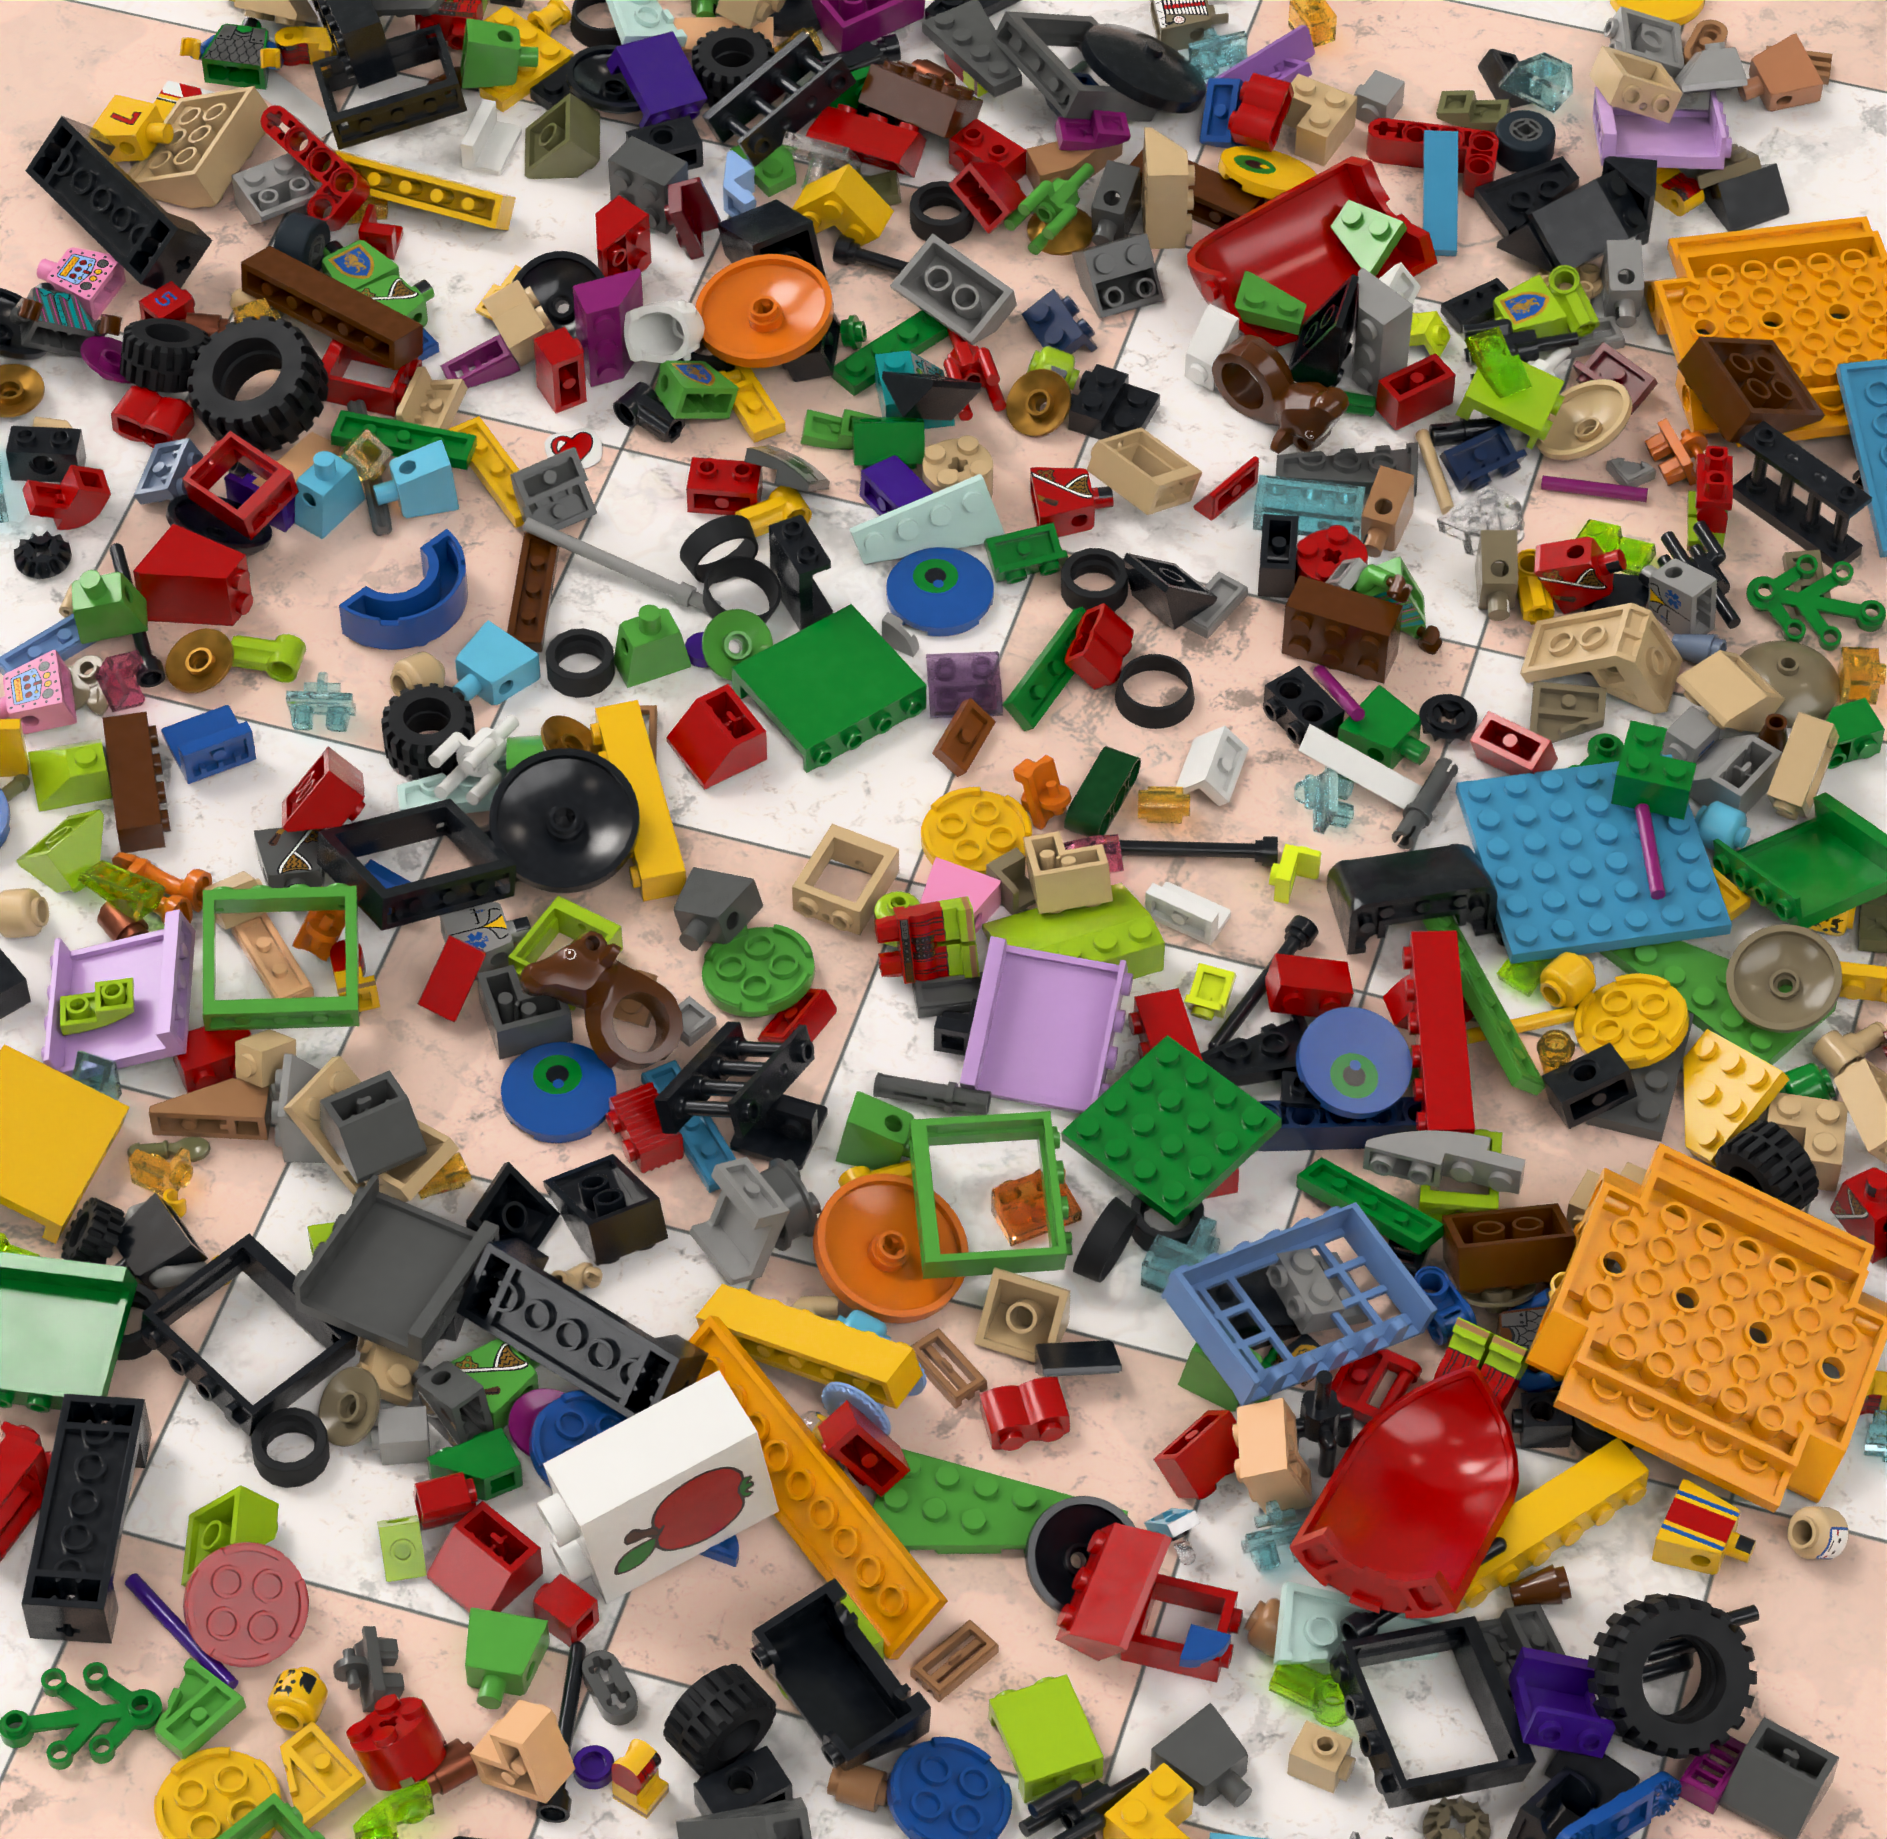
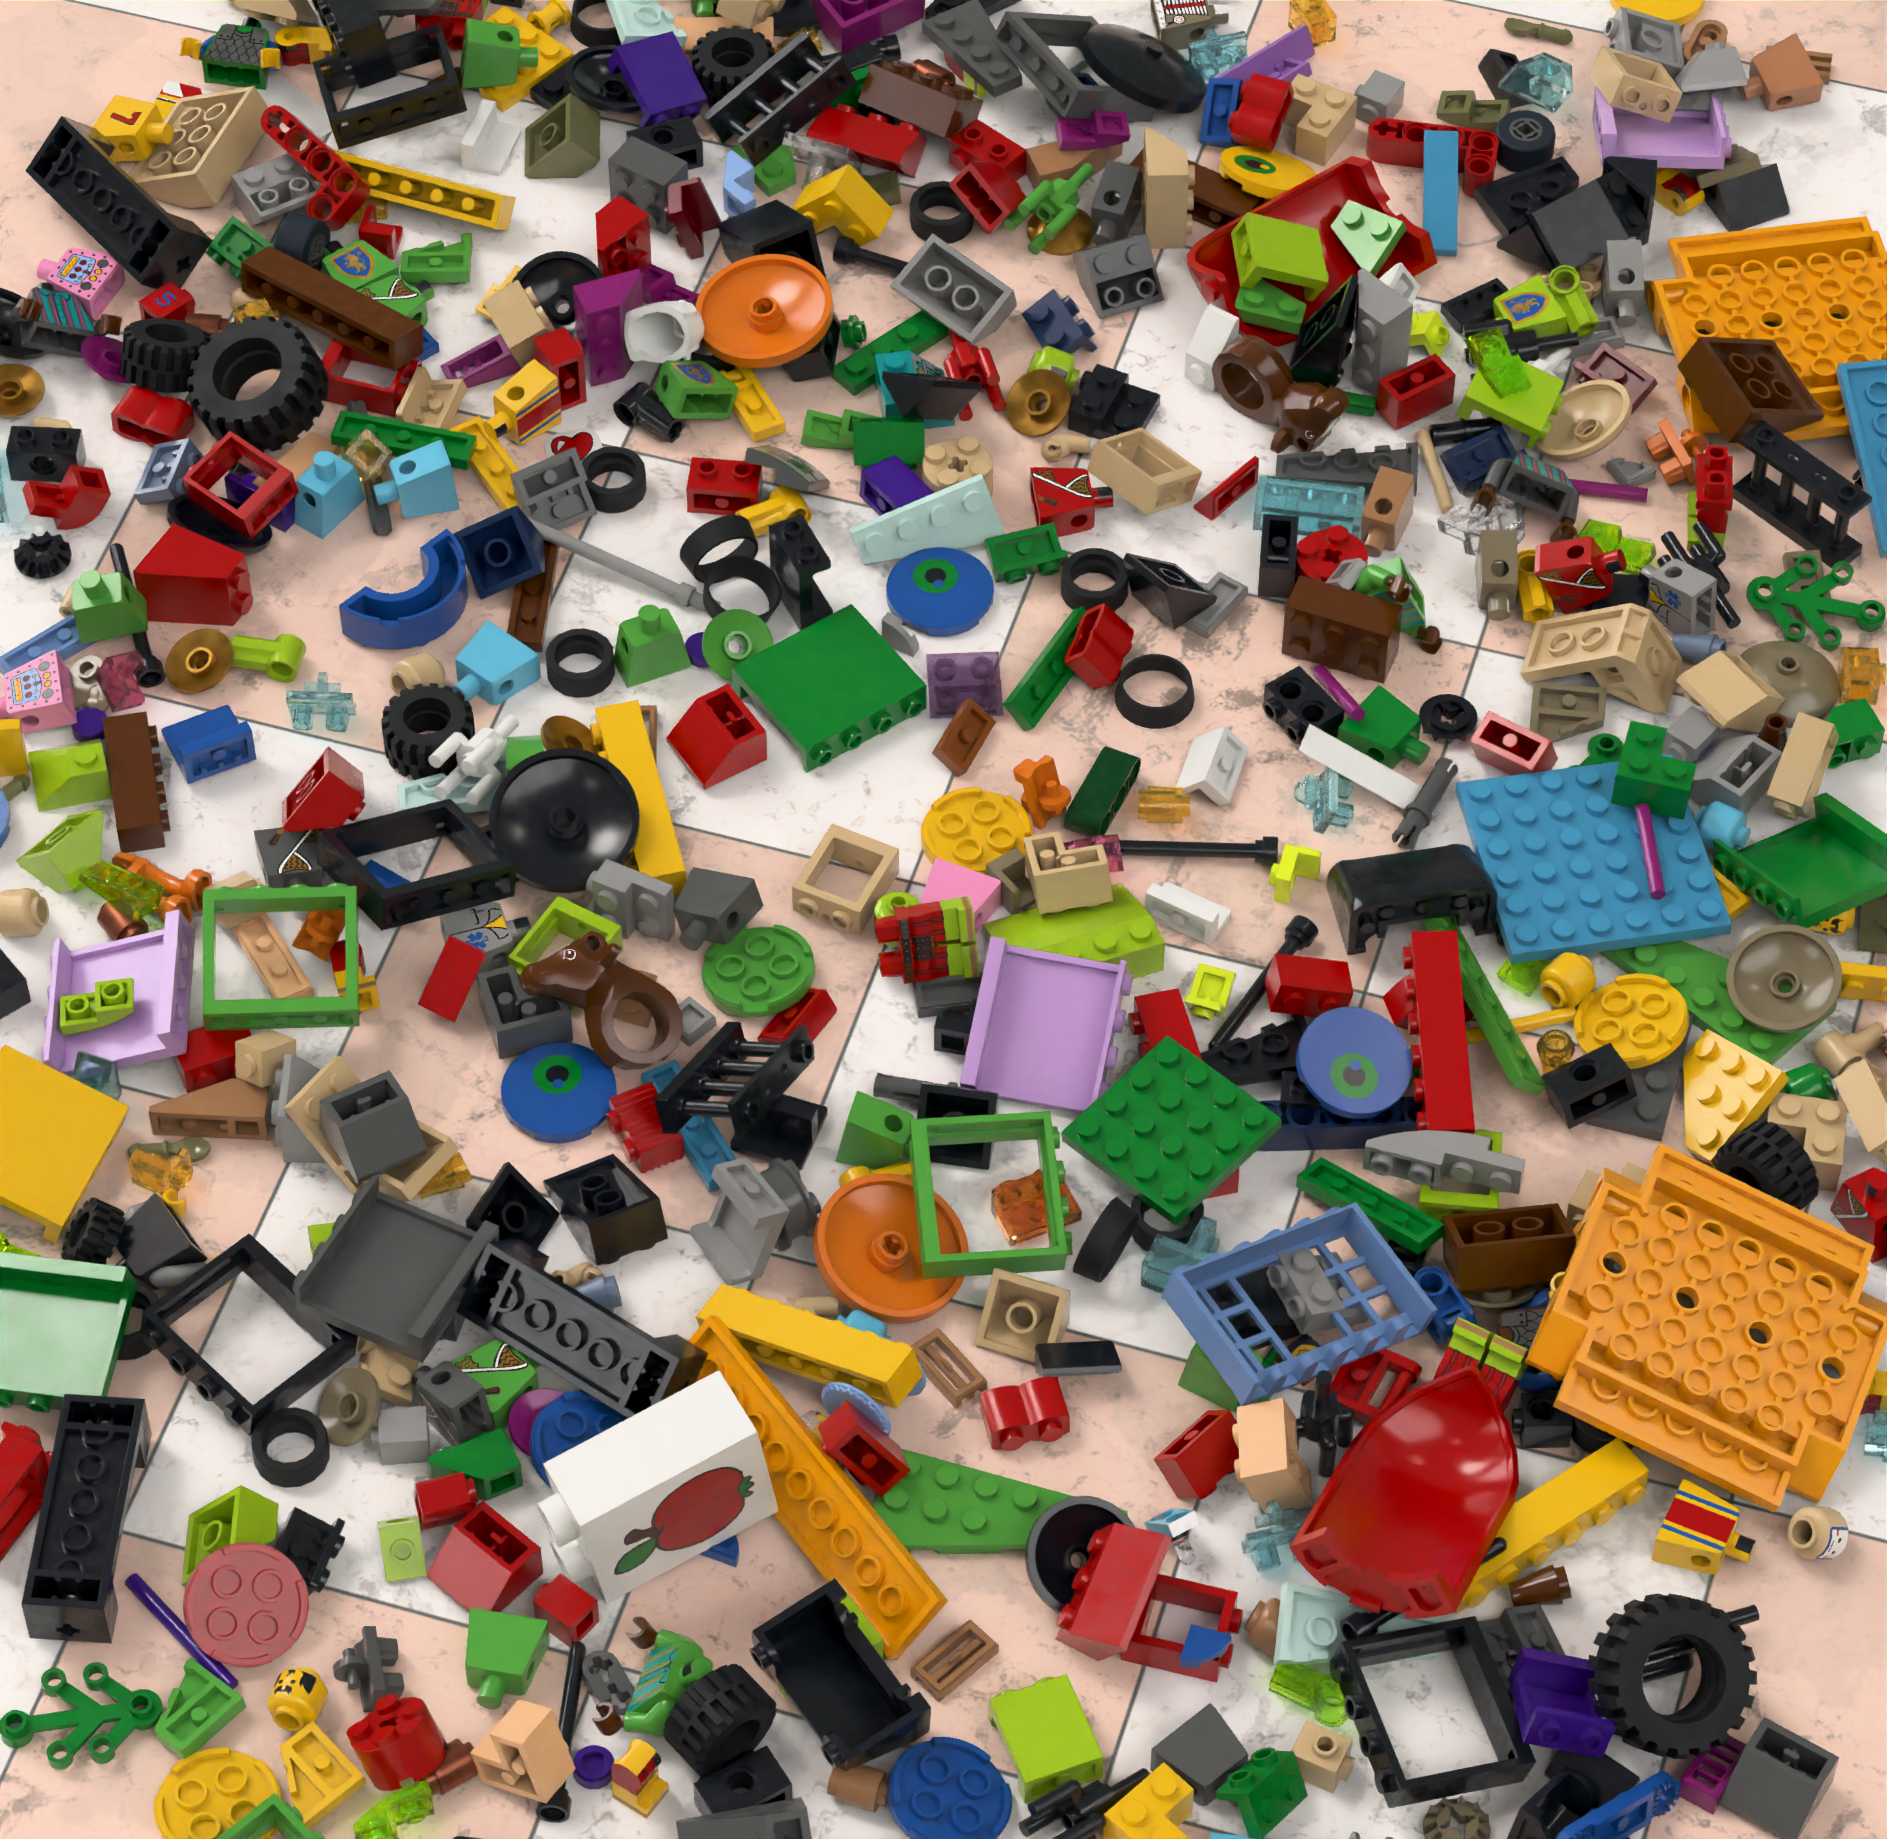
none -> dark purple tile [71,708,107,742]
none -> green bracket [205,215,274,281]
none -> black bracket [274,1507,346,1596]
none -> bright green wing [400,233,472,284]
none -> dark blue slope [453,505,545,600]
none -> yellow torso [483,359,562,444]
none -> sand blue cone [574,1274,622,1312]
none -> black tyre [582,446,647,513]
none -> light grey plate [586,859,675,942]
none -> bright green torso [592,1617,713,1737]
none -> magenta slope [640,263,699,306]
none -> black slope [917,1082,999,1170]
none -> tan arm [1041,433,1091,462]
none -> green bracket [1216,1747,1308,1839]
none -> lime panel [1231,212,1329,302]
none -> dark grey torso [1470,452,1579,543]
none -> olive piece [1504,18,1573,45]

